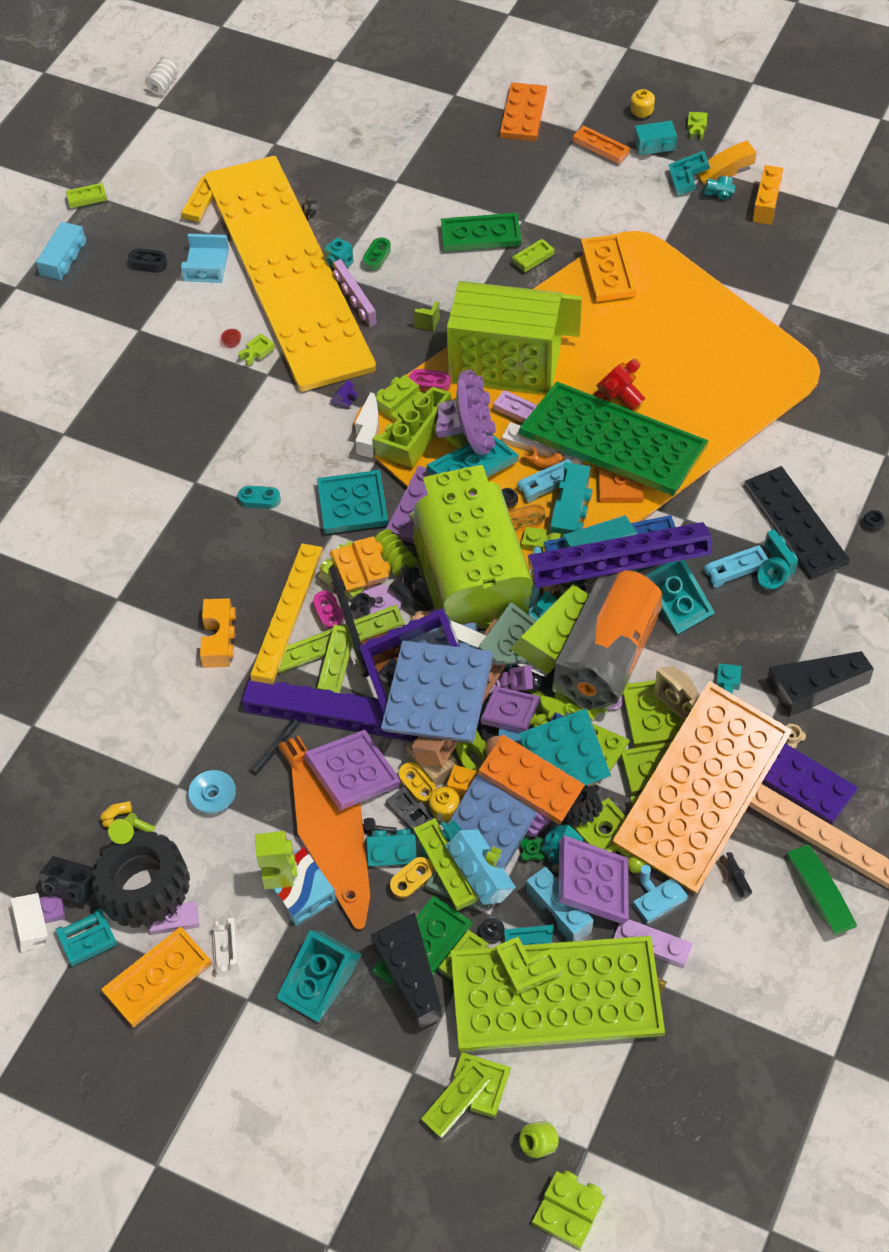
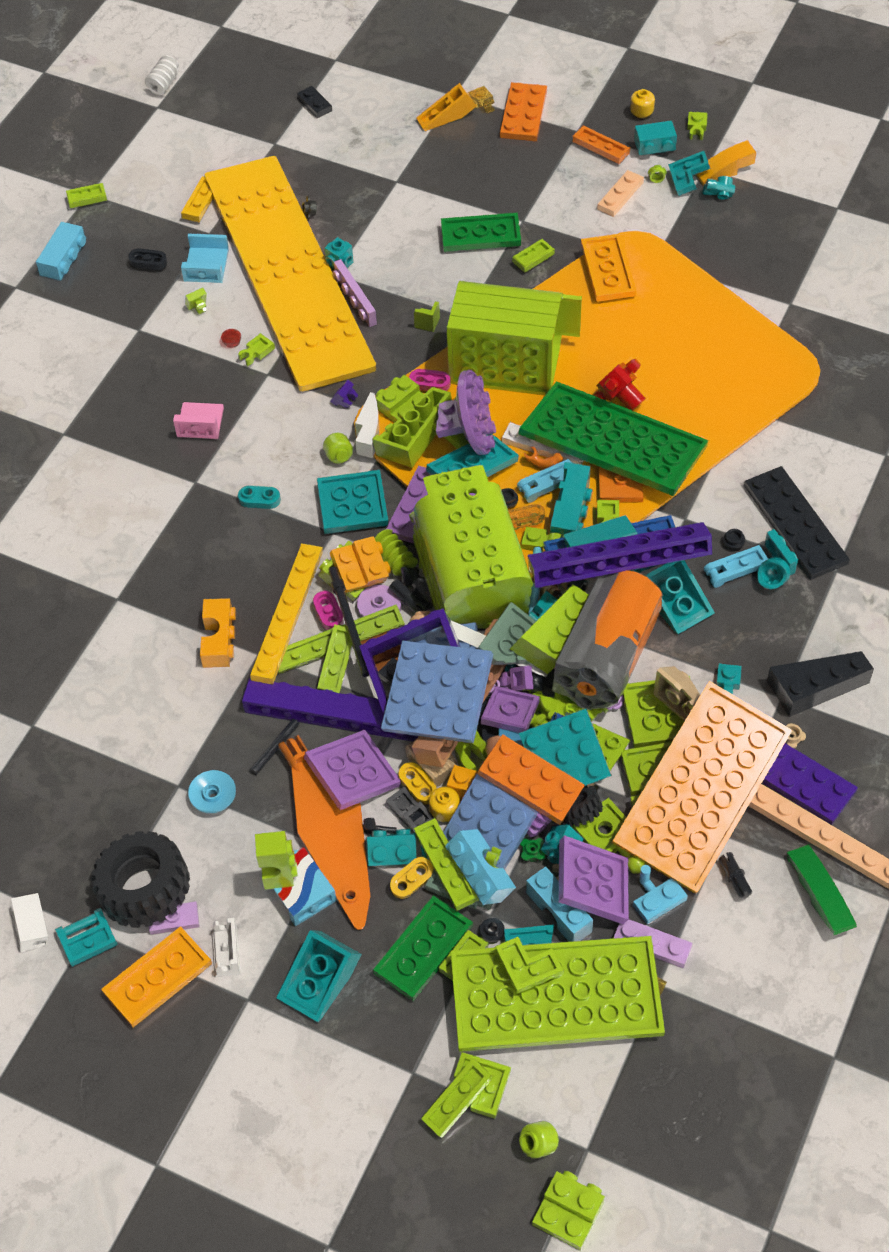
black brick [39,856,95,905] -> none
medium lavender plate [39,895,66,924] -> none
yellow arm [100,801,132,827] -> none
lime piece [108,813,156,844] -> none
black plate [350,593,376,616] -> none
green plate [363,237,391,270] -> none
black wedge [370,912,442,1030] -> none
teal plate [441,819,462,841] -> none
lavender plate [493,390,537,423] -> none
light orange arch [753,165,784,225] -> none
black plate [863,510,885,531] -> none
none -> bright pink bracket [173,402,224,439]
none -> lime tile [185,287,207,314]
none -> black plate [297,86,332,118]
none -> lime head [323,432,353,464]
none -> light orange slope [416,83,477,131]
none -> clear yellow plate [468,86,495,113]
none -> light nougat plate [597,170,644,217]
none -> lime plate [597,500,619,523]
none -> lime plate [648,165,667,183]
none -> black plate [723,528,745,550]

